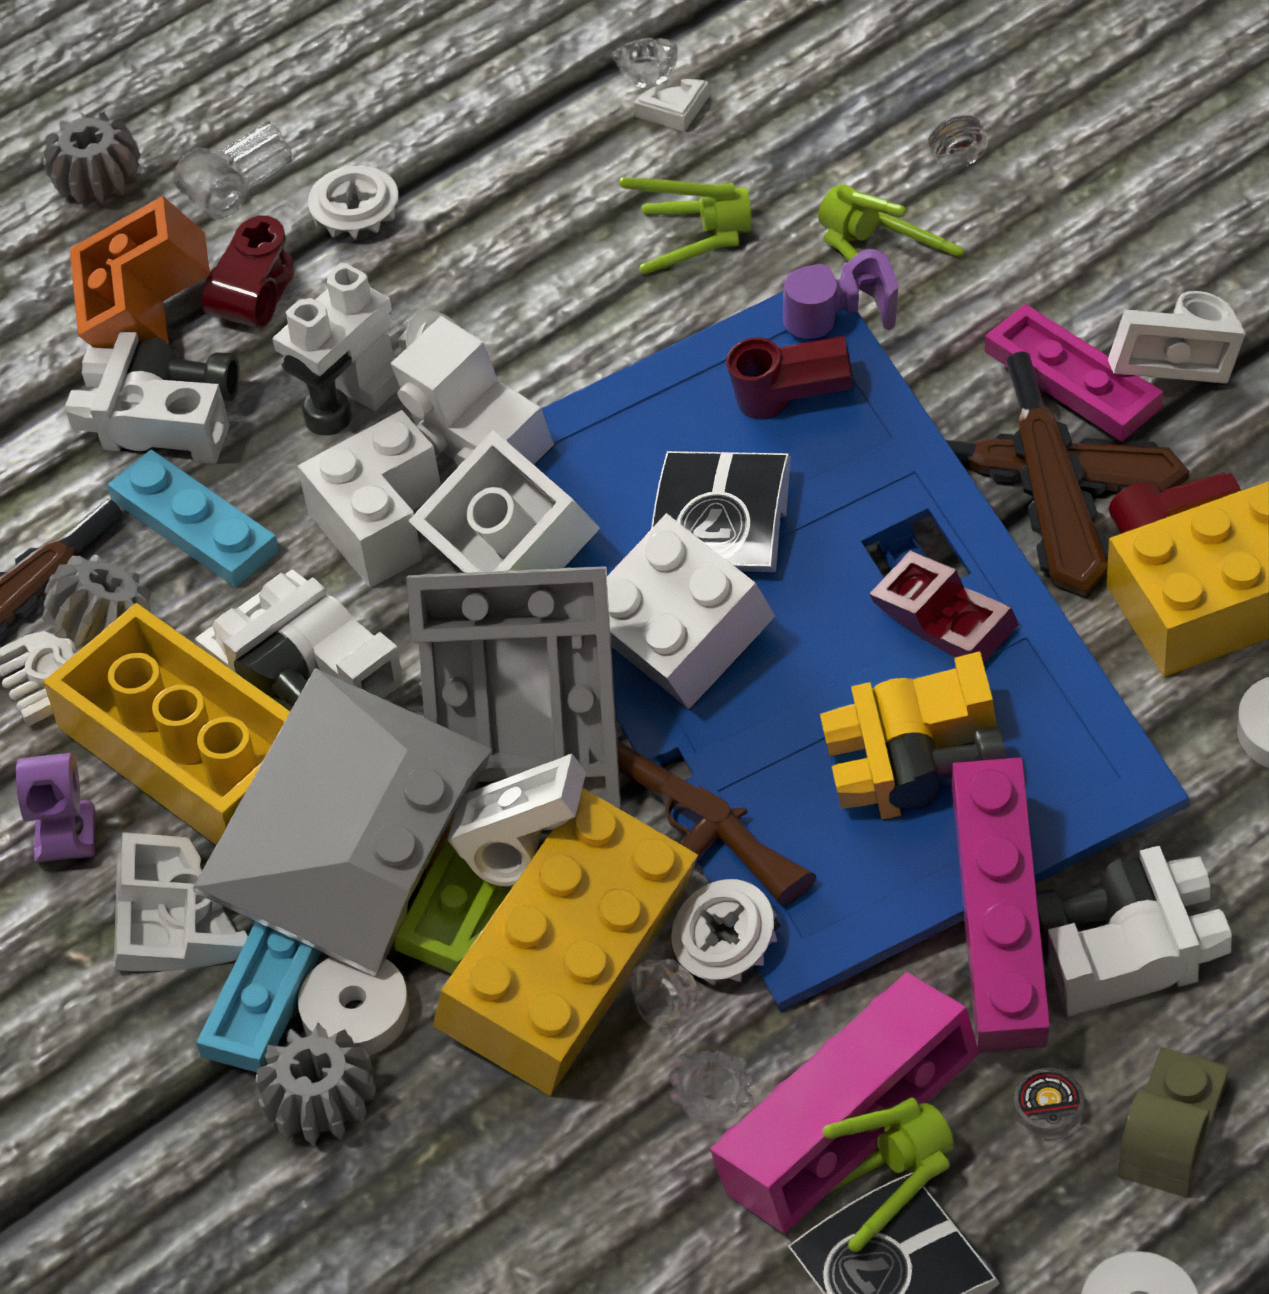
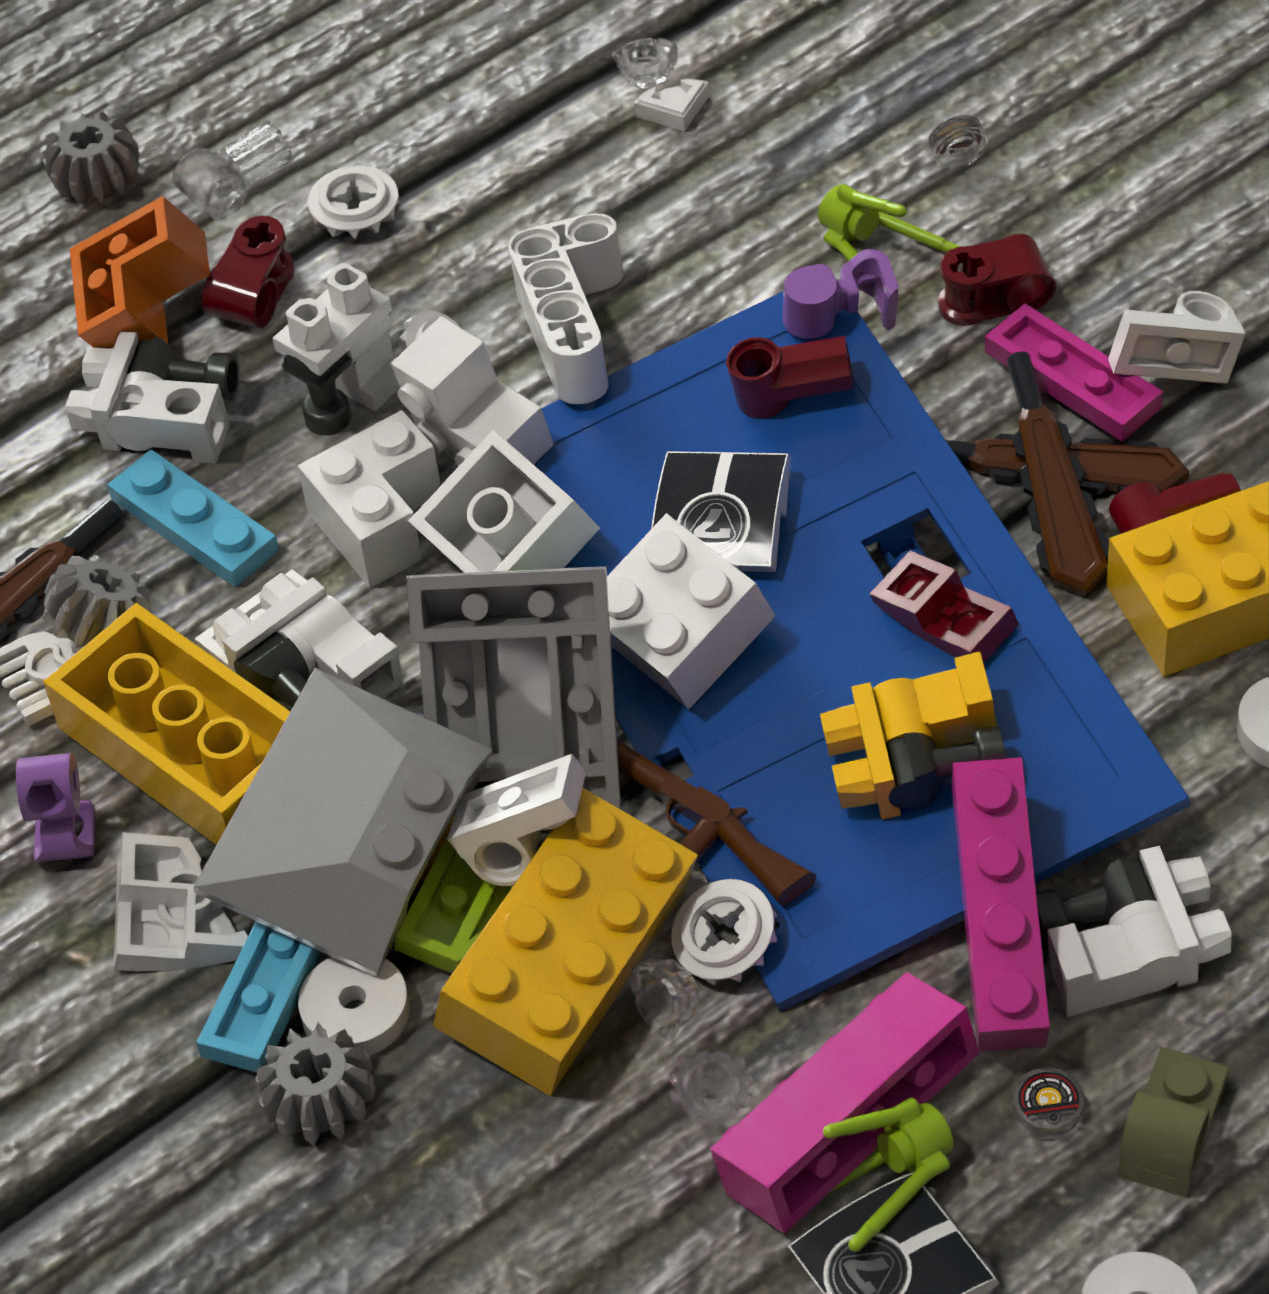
lime plant [619,177,752,275] -> none
none -> white beam [508,213,624,404]
none -> dark red piece [938,234,1057,326]

